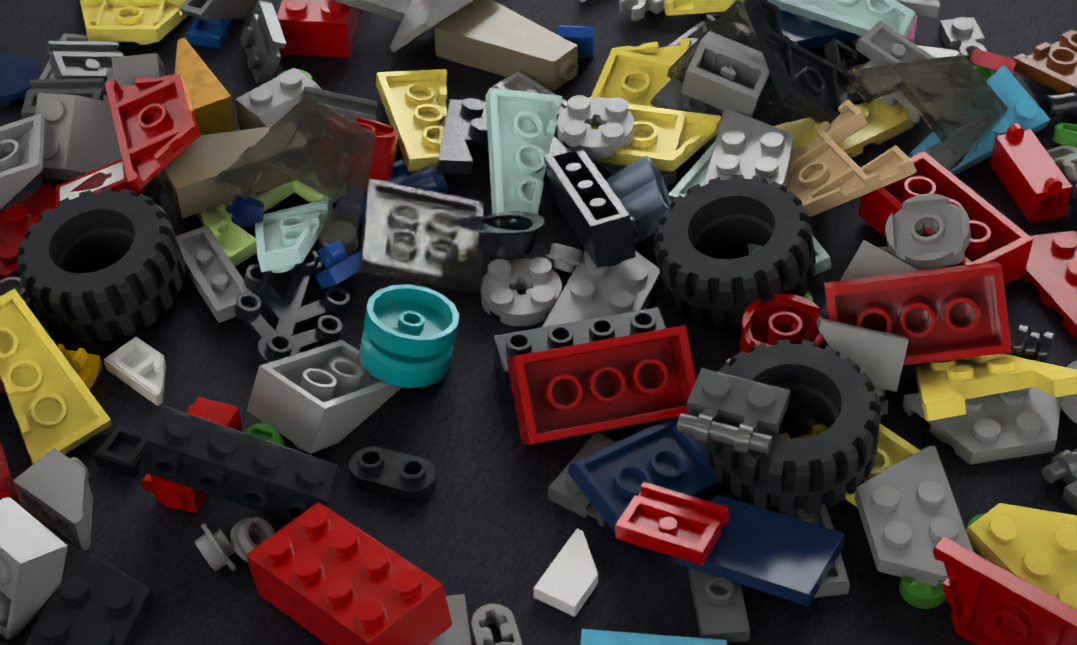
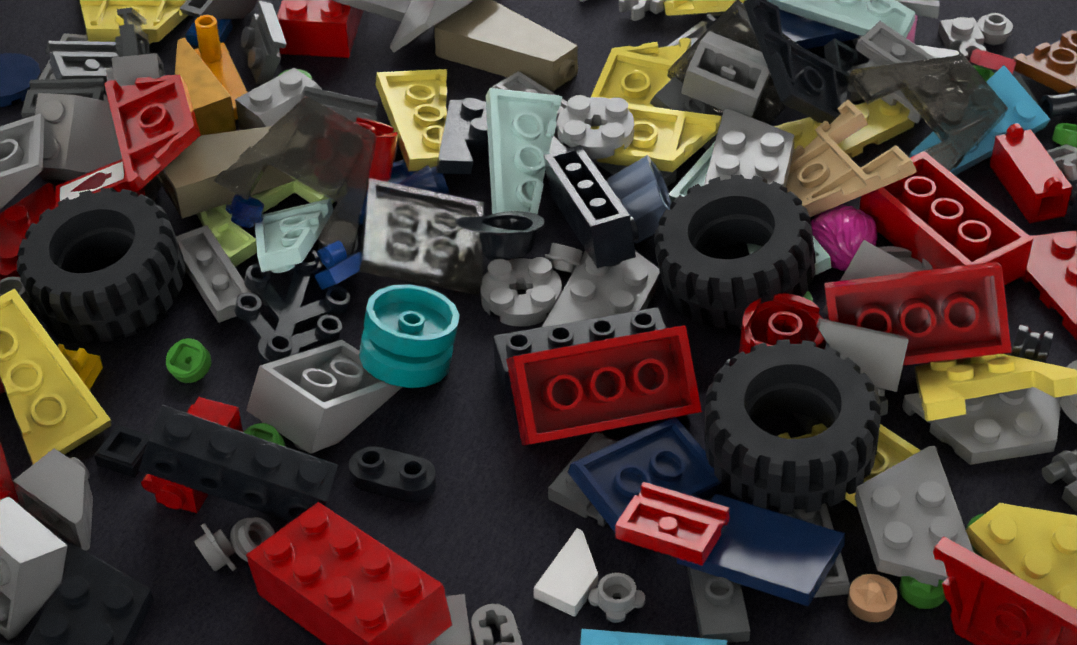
white tile [104,337,166,406] -> none
blue tile [557,25,594,58] -> none
dark grey plate [677,368,790,454] -> none
light grey plate [885,194,971,270] -> none
none -> dark grey plate [115,7,151,57]
none -> bright green tile [166,338,211,383]
none -> light orange piece [194,15,248,120]
none -> light grey plate [588,573,645,623]
none -> dark pink hair [811,204,877,271]
none -> light nougat tile [848,574,897,622]
none -> light grey plate [977,13,1013,45]

